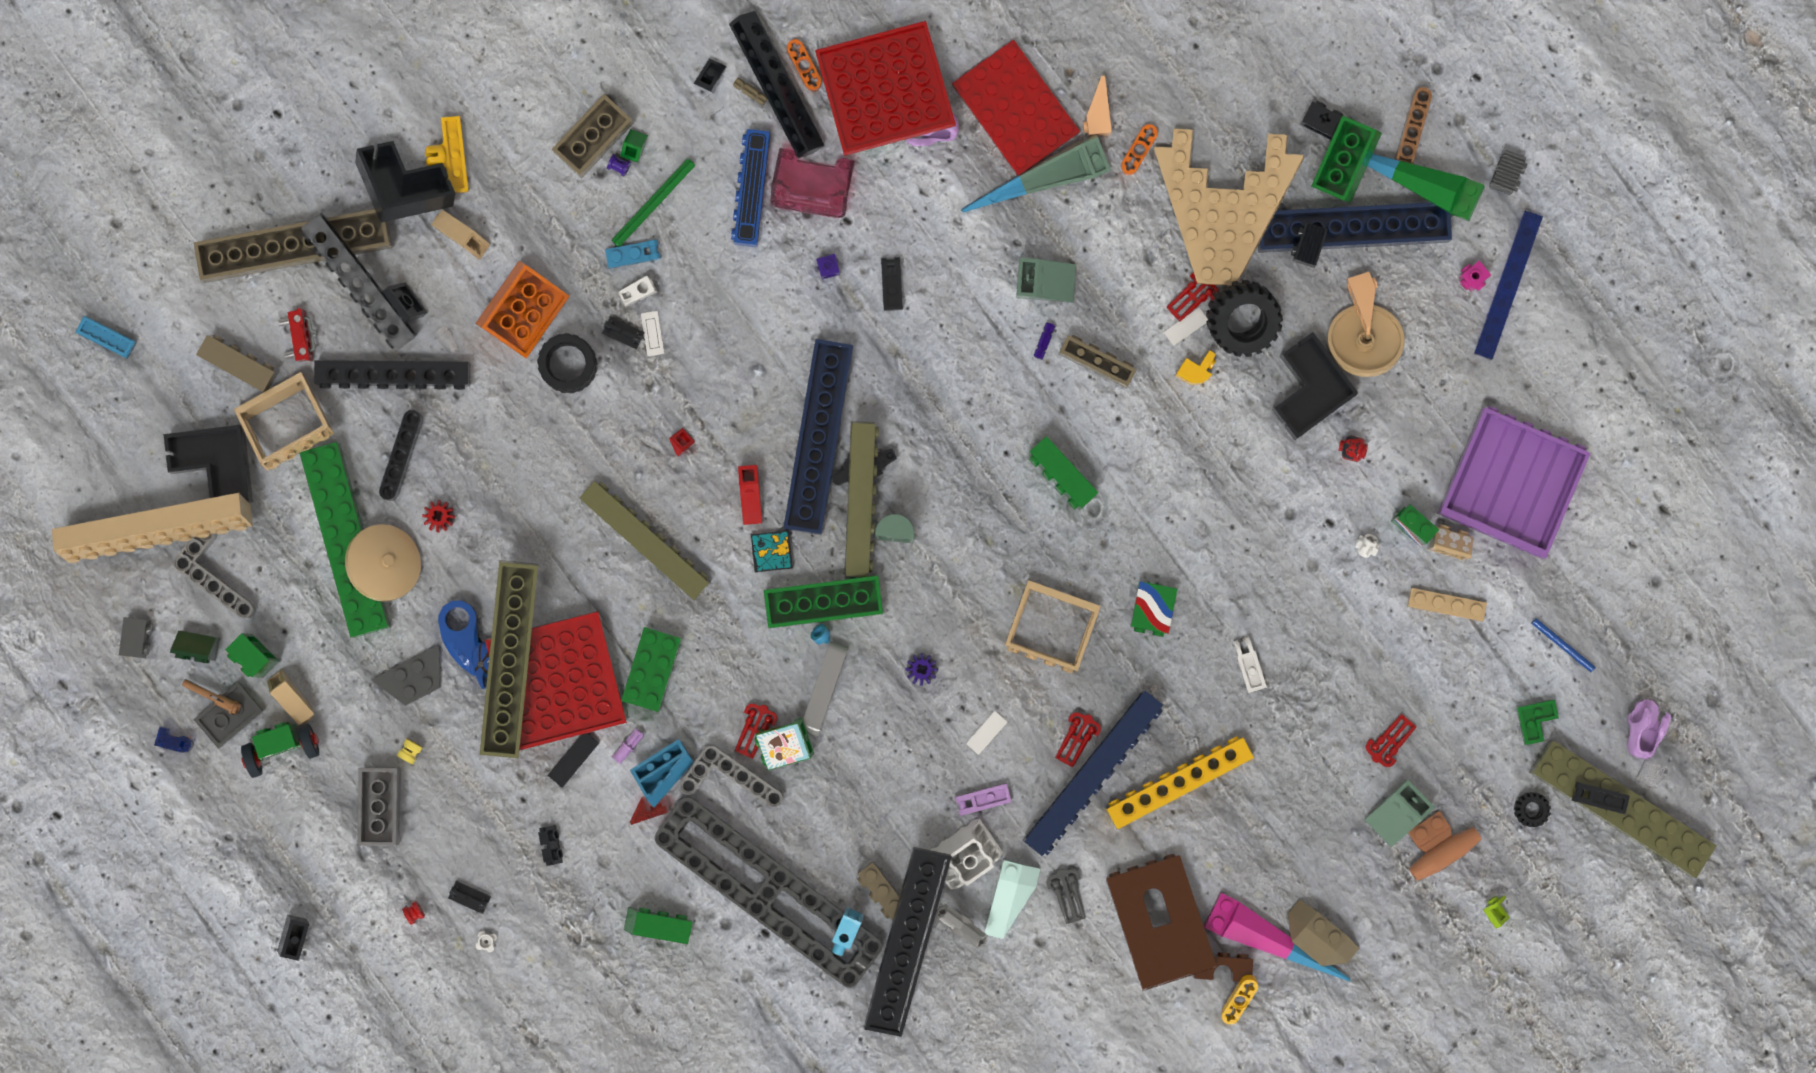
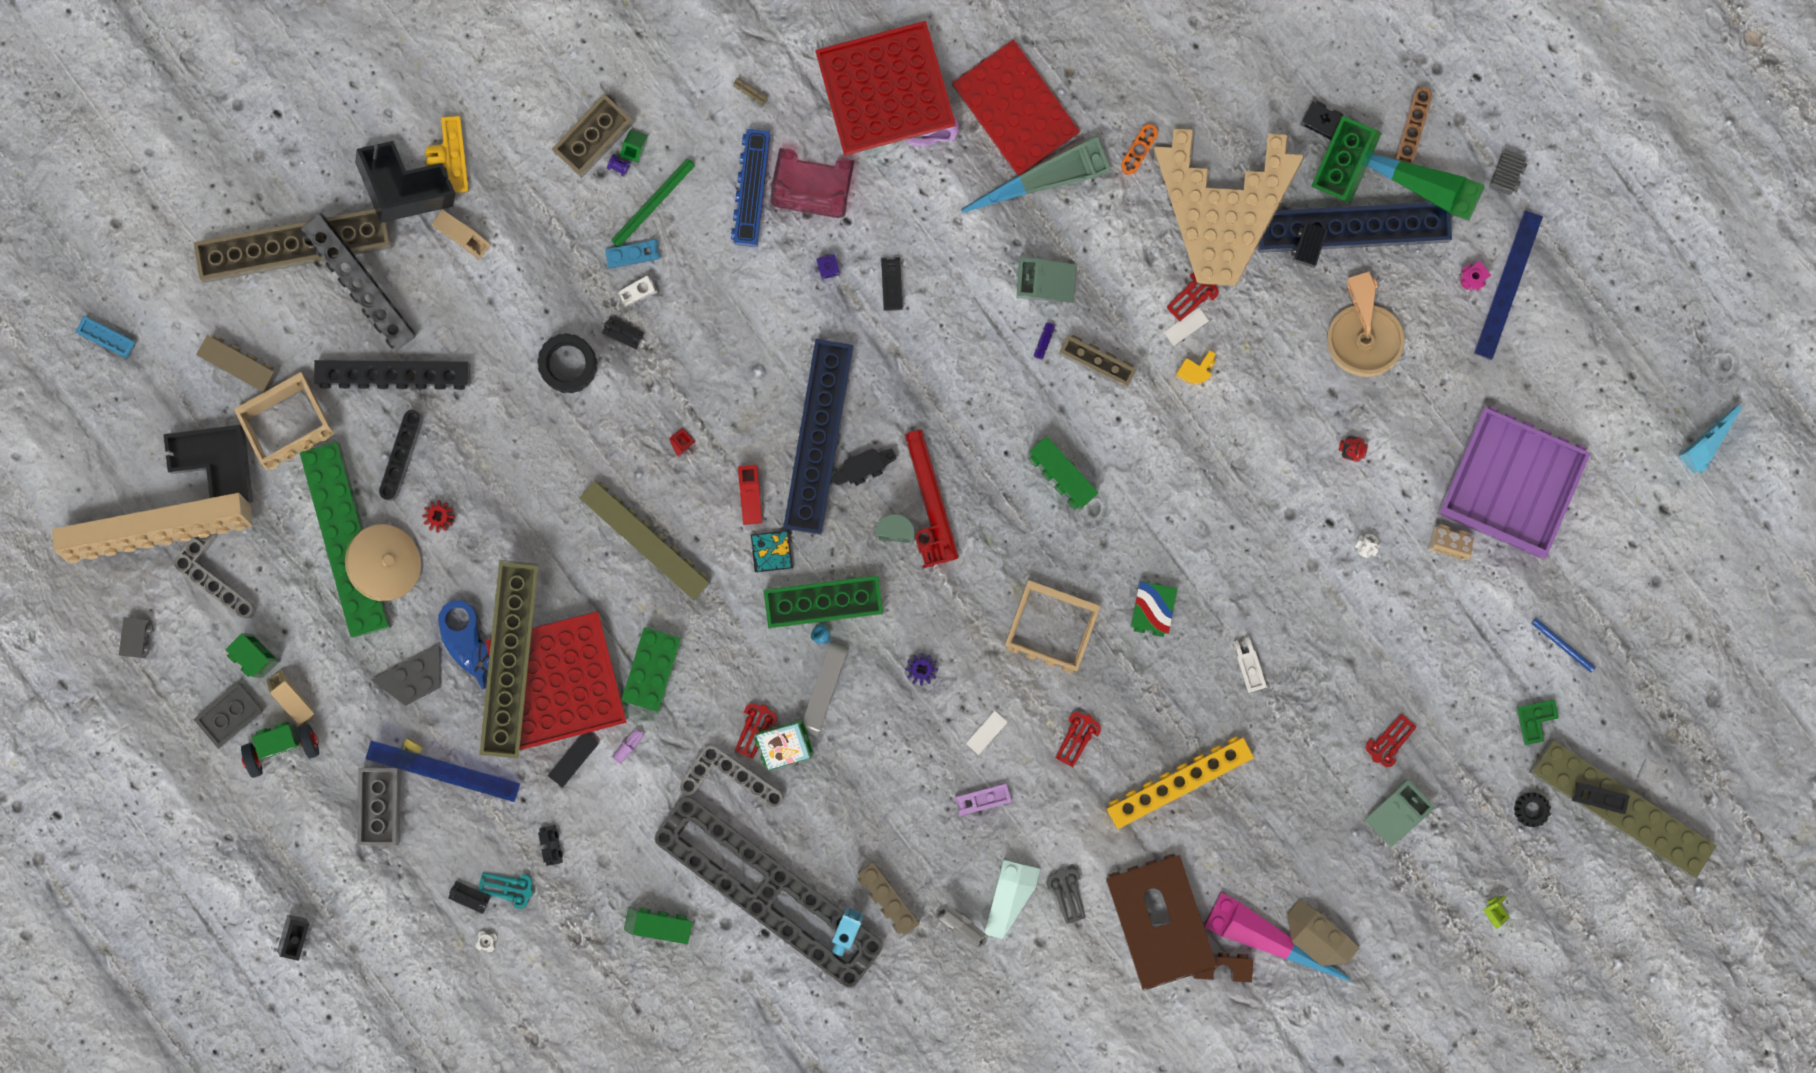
clear blue leg [154,726,194,753] -> none
dark green slope [170,630,220,663] -> none
medium nougat pin [182,679,241,715] -> none
red piece [278,308,317,362] -> none
black plate [382,282,428,322] -> none
red wheel [402,901,425,925] -> none
orange slope [475,261,570,359] -> none
dark azure wedge [630,739,694,808] -> none
clear red slope [630,797,669,825] -> none
white sticker [641,311,664,356] -> none
black slope [694,58,726,93] -> none
black brick [729,11,825,159] -> none
orange beam [787,39,822,92] -> none
olive brick [845,421,879,577] -> none
black plate [864,847,952,1037] -> none
white slope [931,818,1003,890] -> none
dark blue brick [1023,690,1163,856] -> none
light nougat slope [1083,76,1112,138] -> none
black tyre [1206,280,1283,357] -> none
yellow beam [1221,975,1258,1024] -> none
black piece [1272,332,1359,441] -> none
green panel [1391,504,1439,546] -> none
tan plate [1407,588,1487,622] -> none
nougat plate [1408,811,1482,881] -> none
lavender hair [1626,699,1671,759] -> none
none -> clear blue plate [365,740,520,802]
none -> teal piece [478,872,533,909]
none -> red piece [904,429,959,569]
none -> medium azure wedge [1678,404,1742,473]

